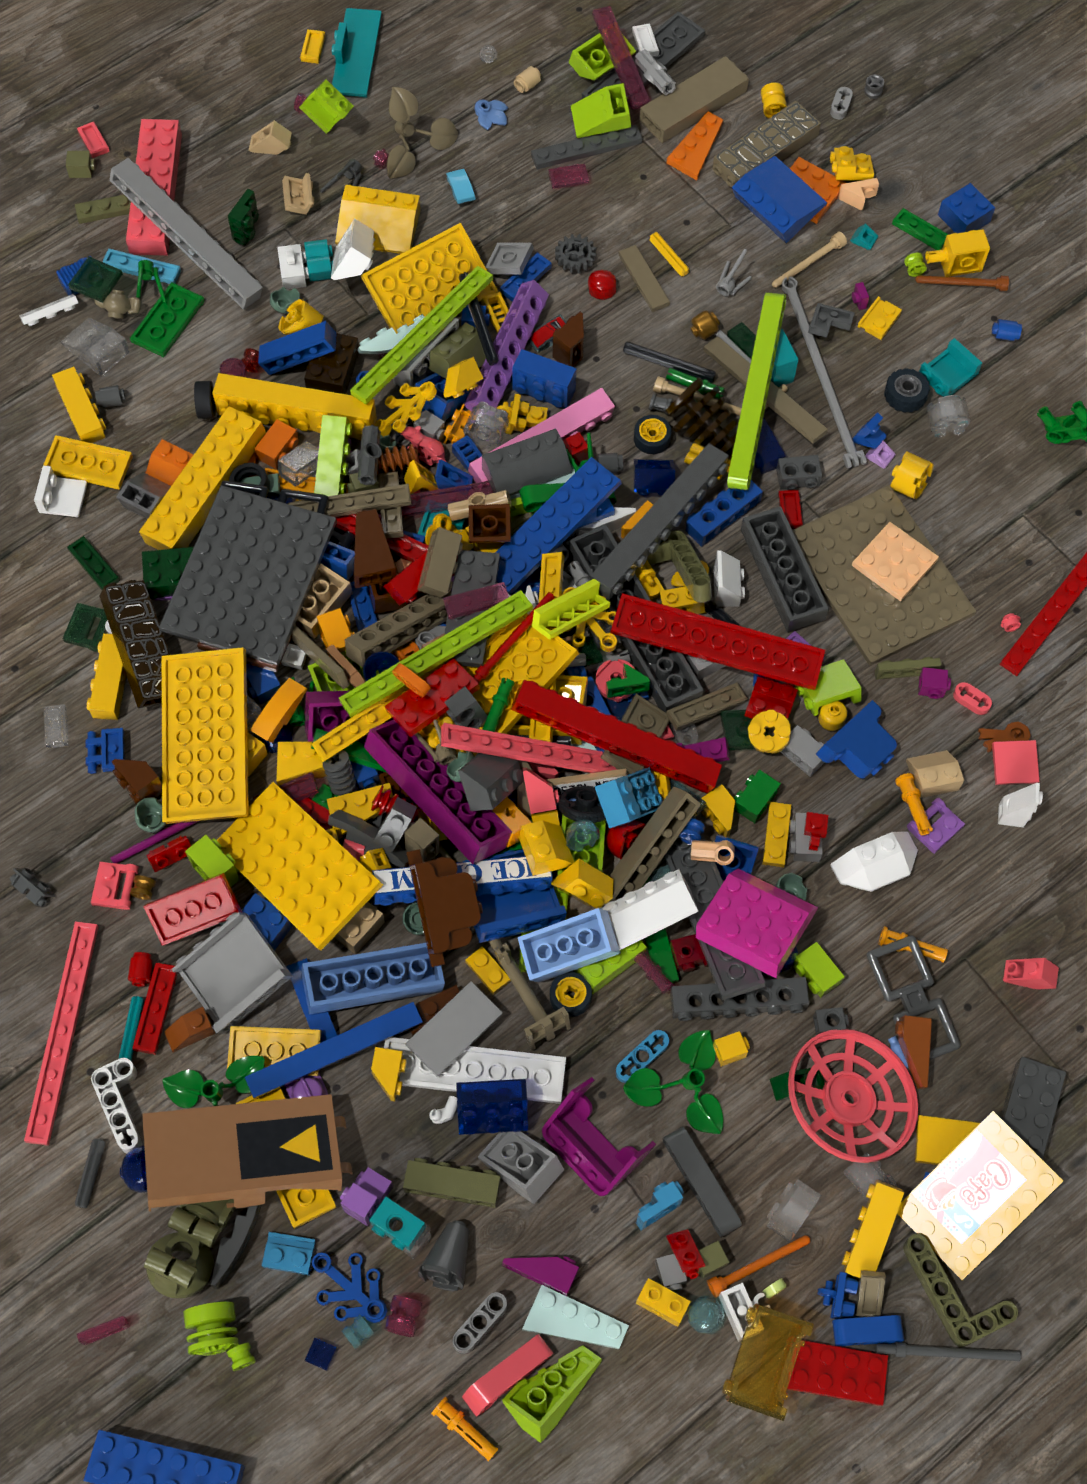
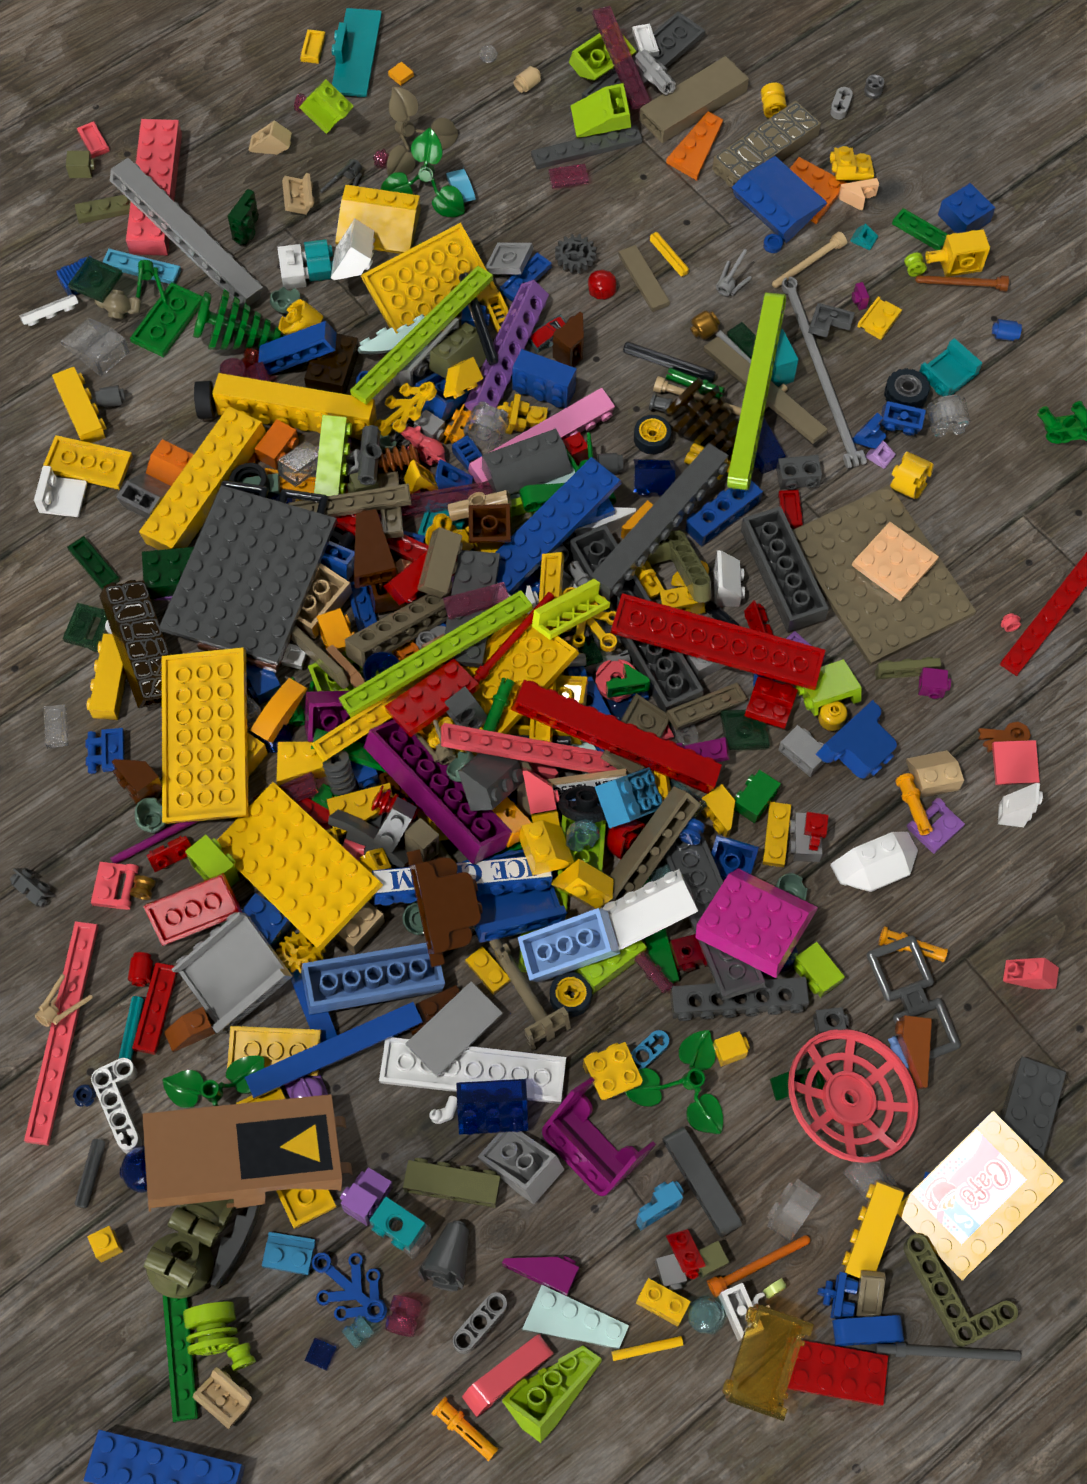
clear pink tile [77,1316,130,1345] -> none
yellow slope [371,1047,407,1102] -> none
orange beam [392,663,431,697] -> none
medium blue plate [474,100,508,130] -> none
light nougat piece [691,840,735,865] -> none
yellow plate [748,710,791,754] -> none
yellow tile [915,1115,981,1165] -> none
coral beam [953,682,992,715] -> none
none -> tan plant [35,974,93,1027]
none -> dark blue plate [73,1085,96,1107]
none -> yellow brick [87,1226,123,1263]
none -> green tile [162,1295,198,1423]
none -> green plant [193,289,286,350]
none -> tan bracket [193,1367,252,1429]
none -> clear pink bracket [246,361,270,382]
none -> yellow gear [276,931,326,973]
none -> green plant [380,128,465,217]
none -> light orange tile [388,62,414,86]
none -> yellow bracket [583,1042,643,1100]
none -> yellow bar [611,1336,683,1361]
none -> red hinge [744,600,773,635]
none -> blue tile [763,234,783,253]
none -> blue brick [879,401,926,435]

